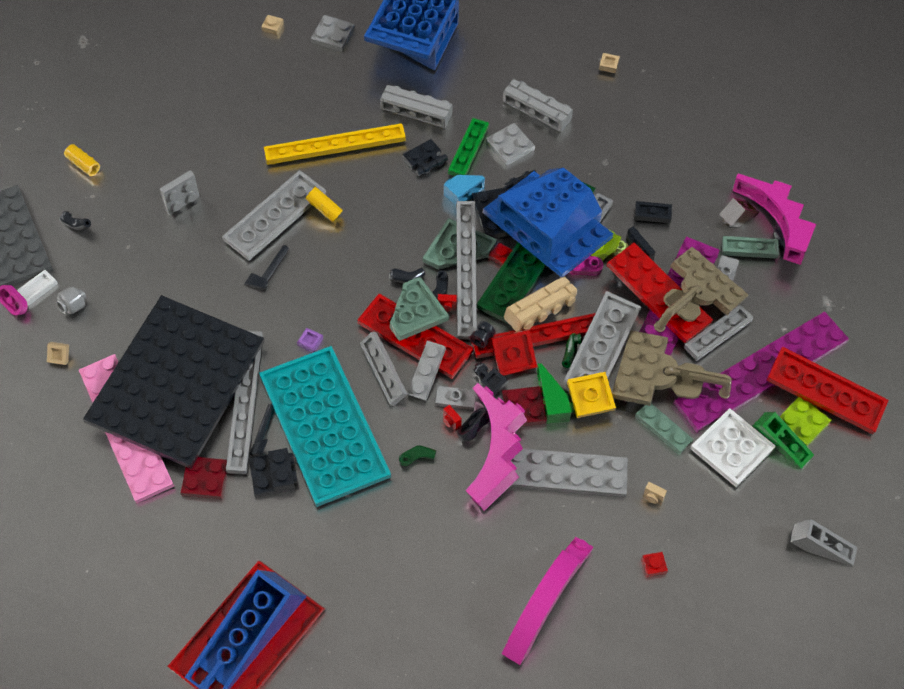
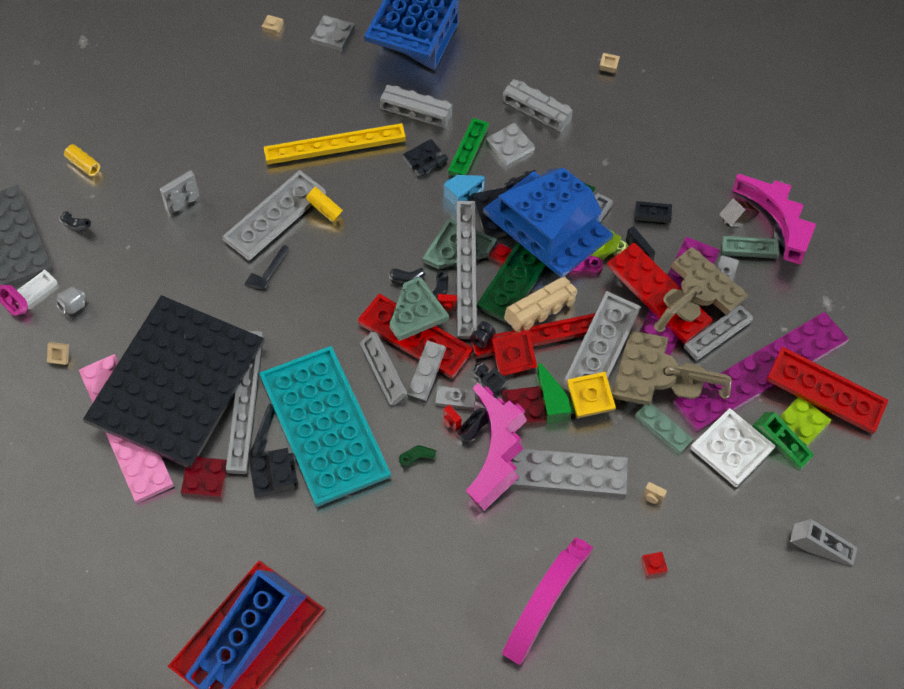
medium lavender tile [297,328,323,353] -> none
dark green arm [562,333,583,368] -> none

